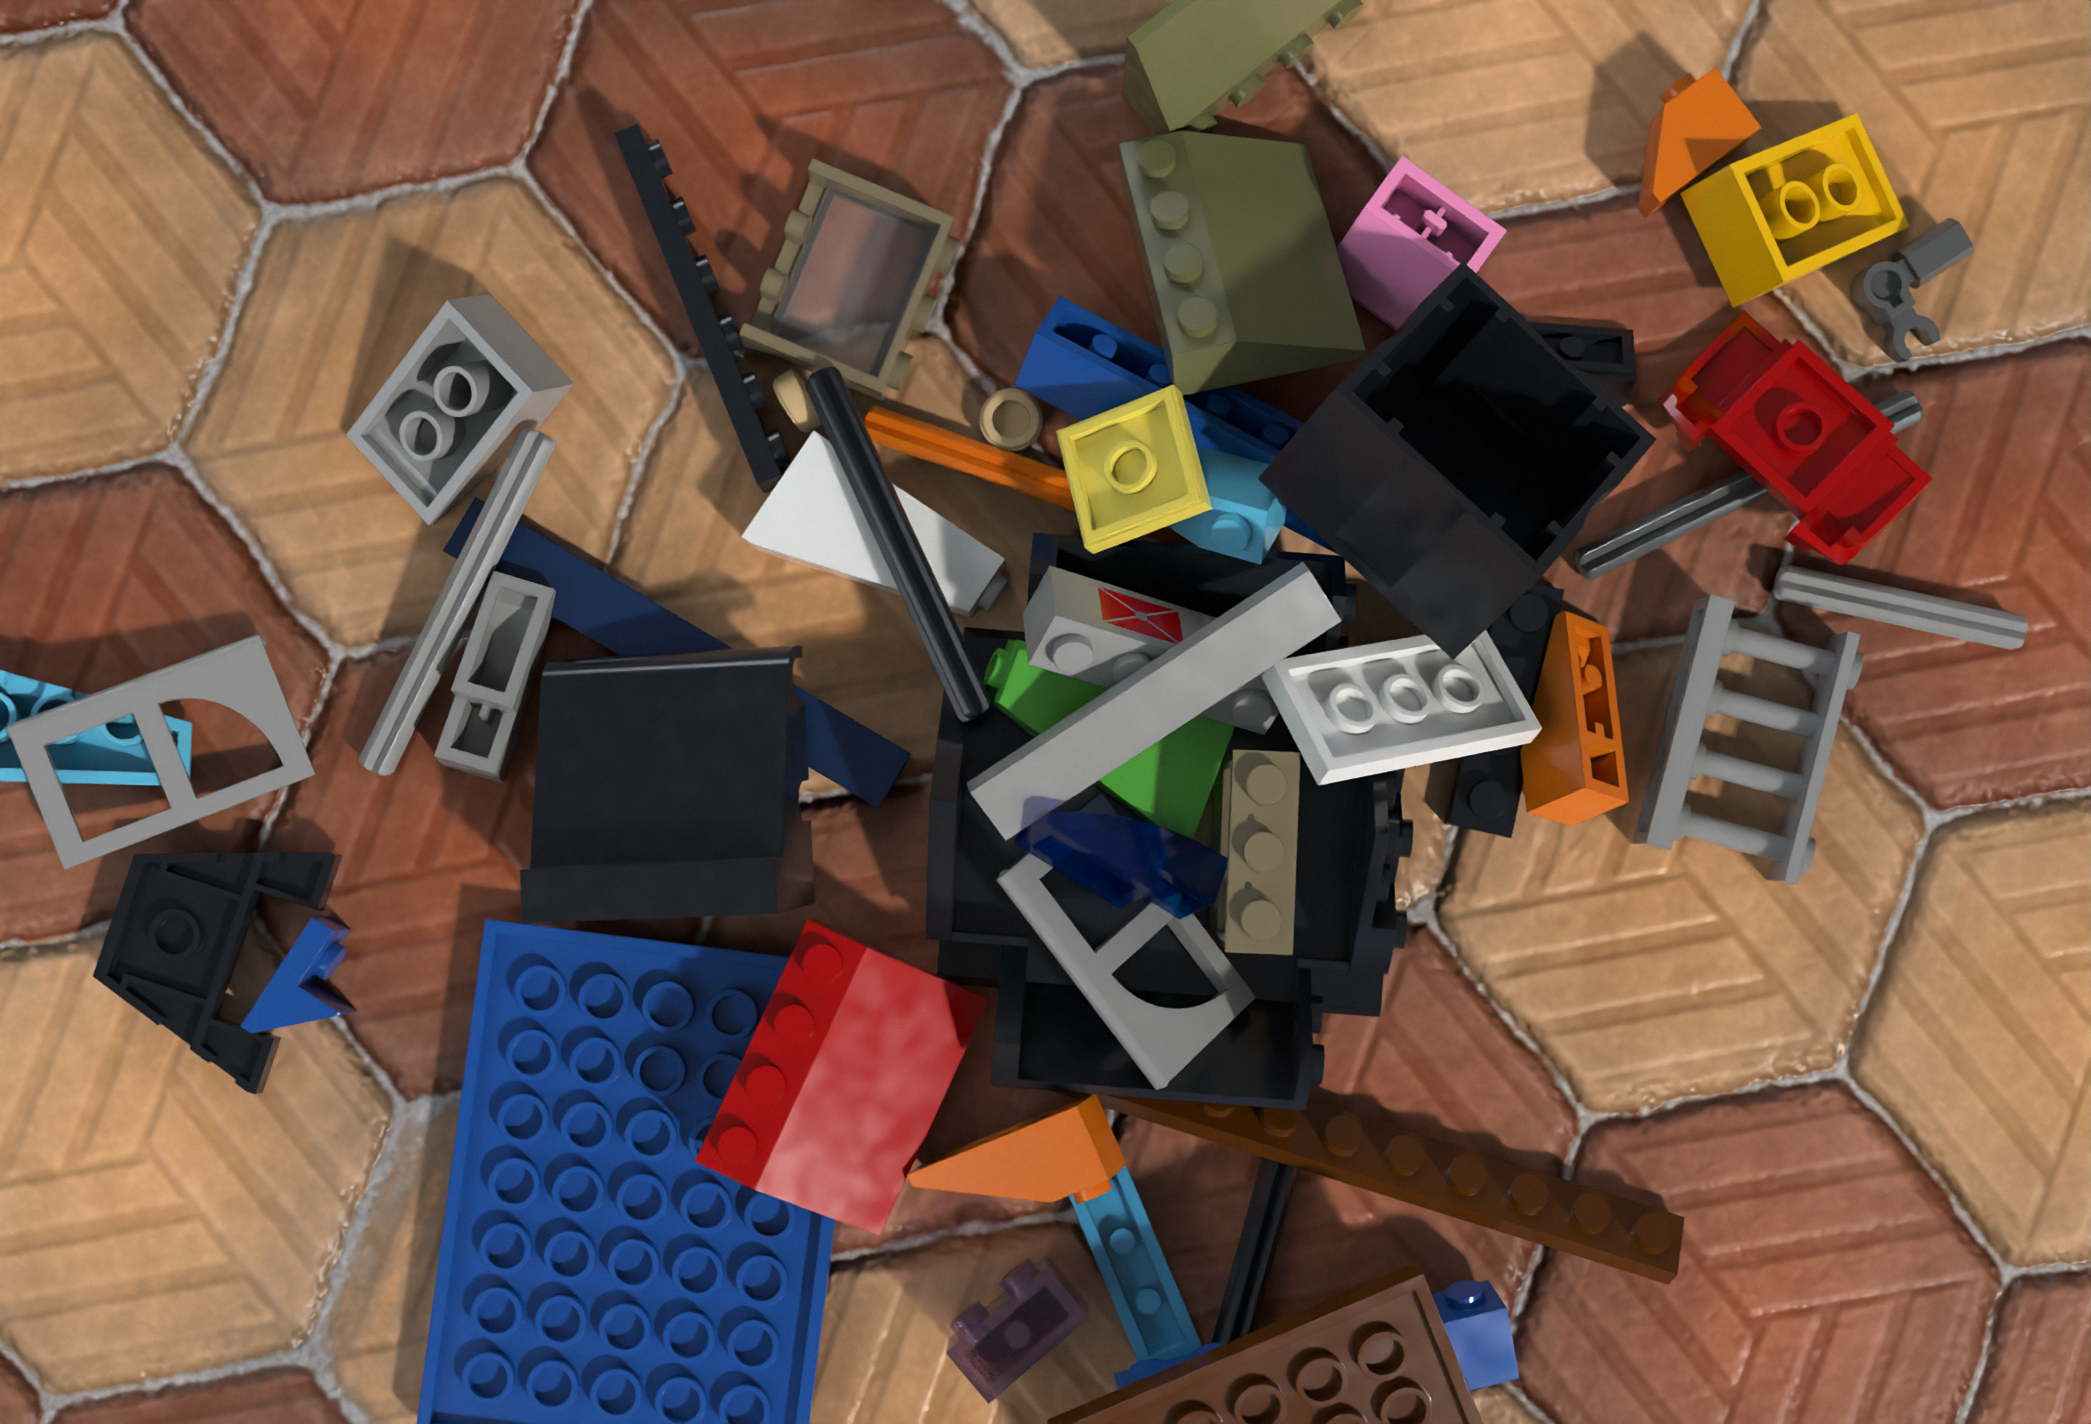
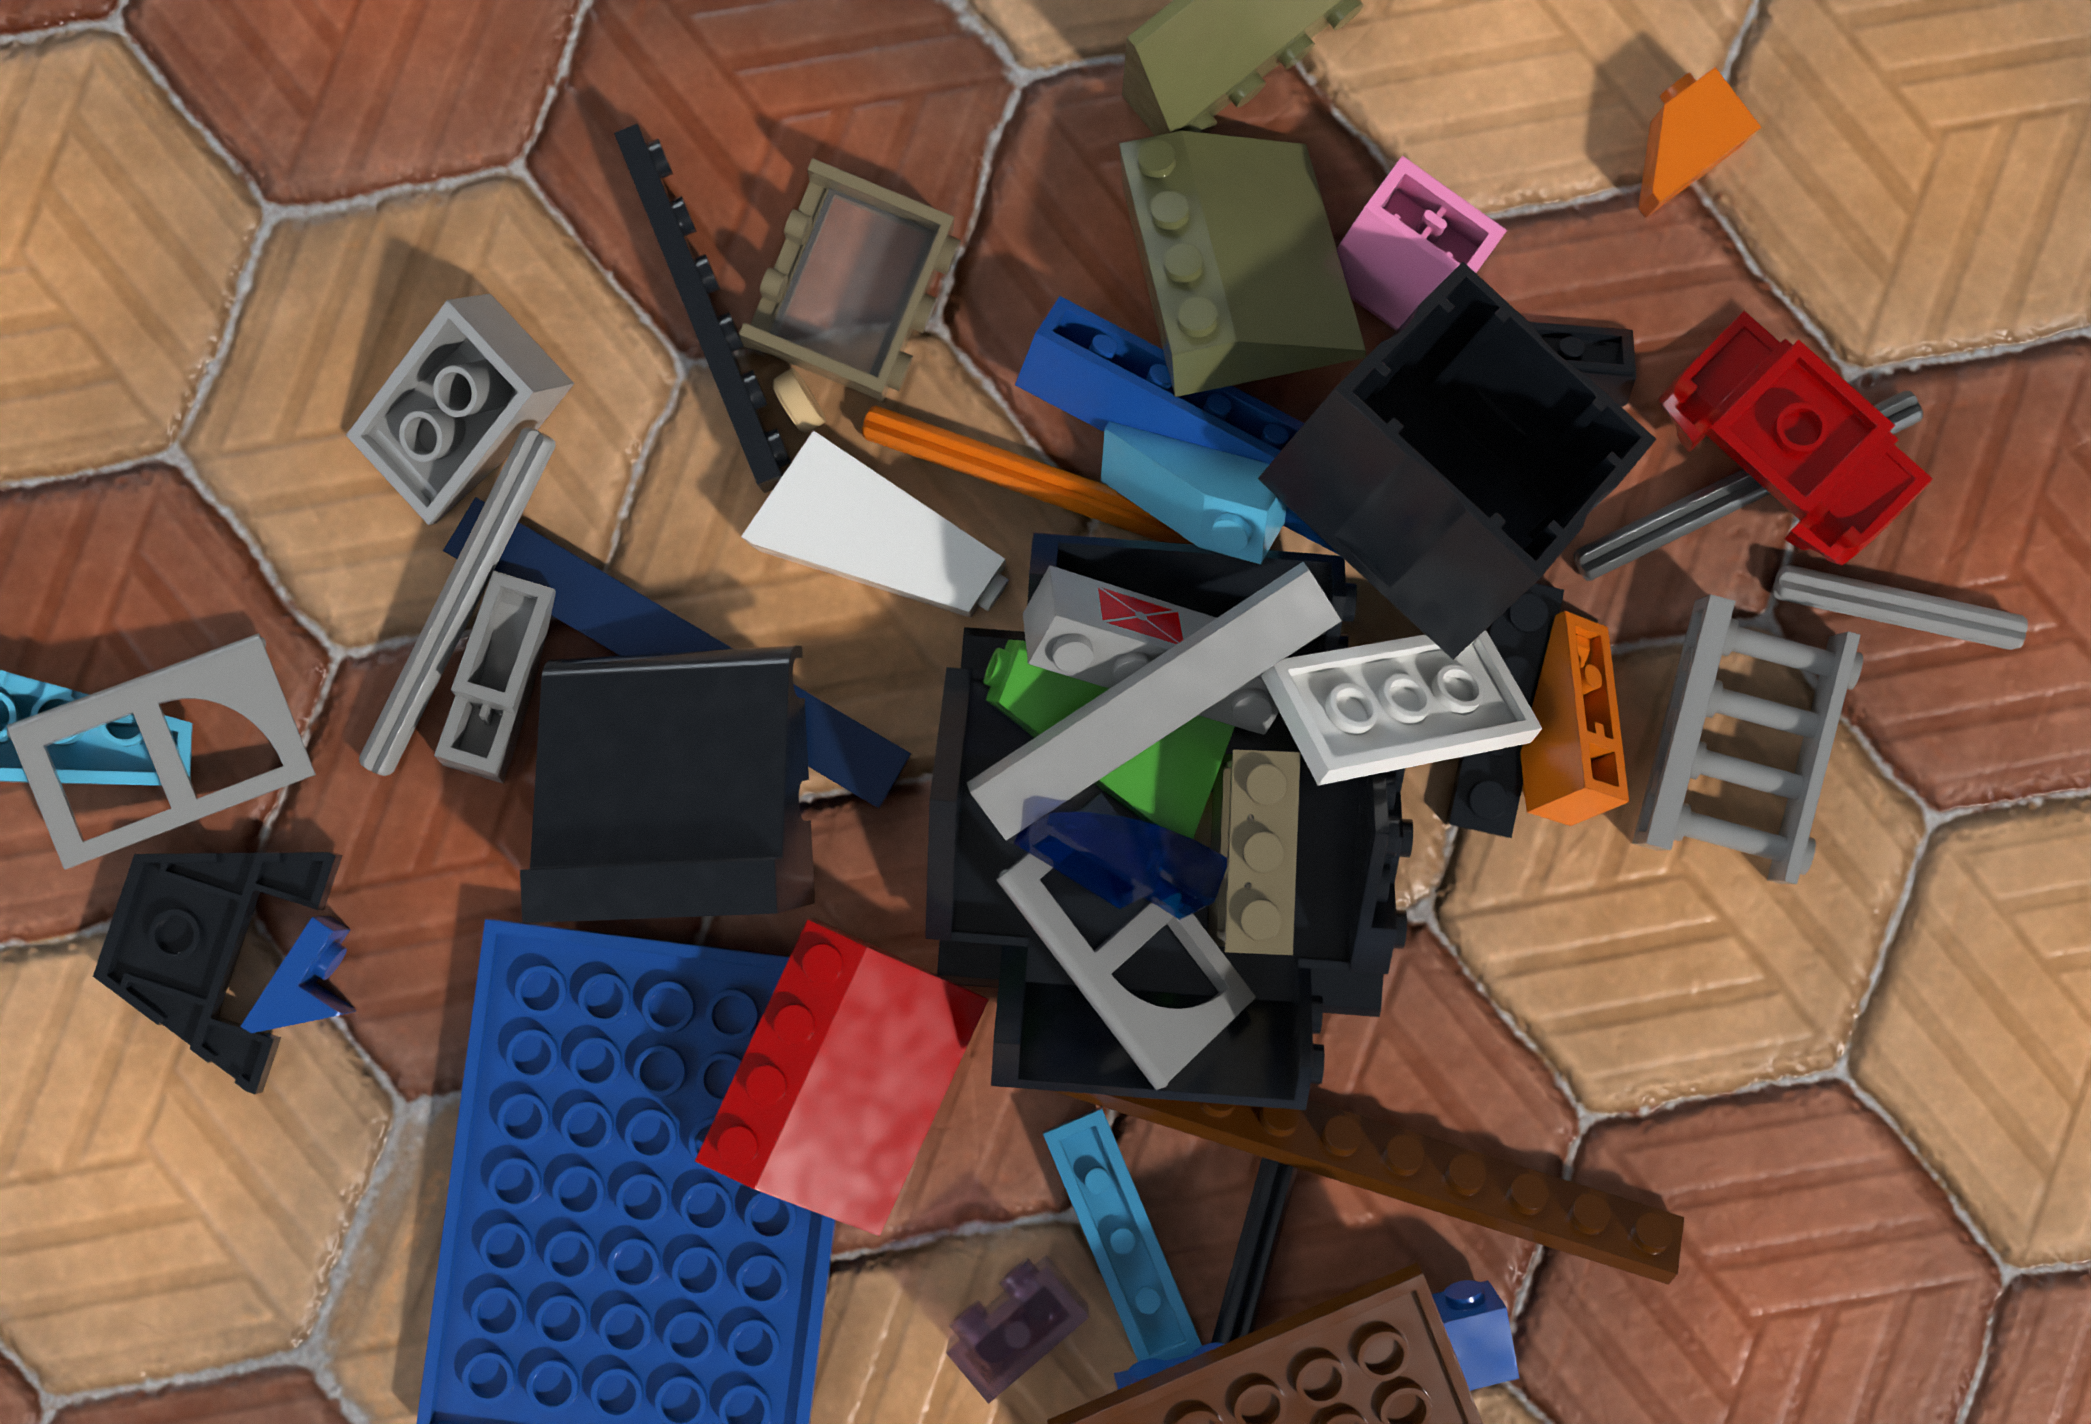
black axle [805,366,993,722] -> none
orange slope [907,1094,1127,1204] -> none
tan tile [980,388,1043,454] -> none
light yellow tile [1056,384,1213,554] -> none
yellow slope [1680,113,1910,308] -> none
dark grey bar [1850,218,1973,363] -> none

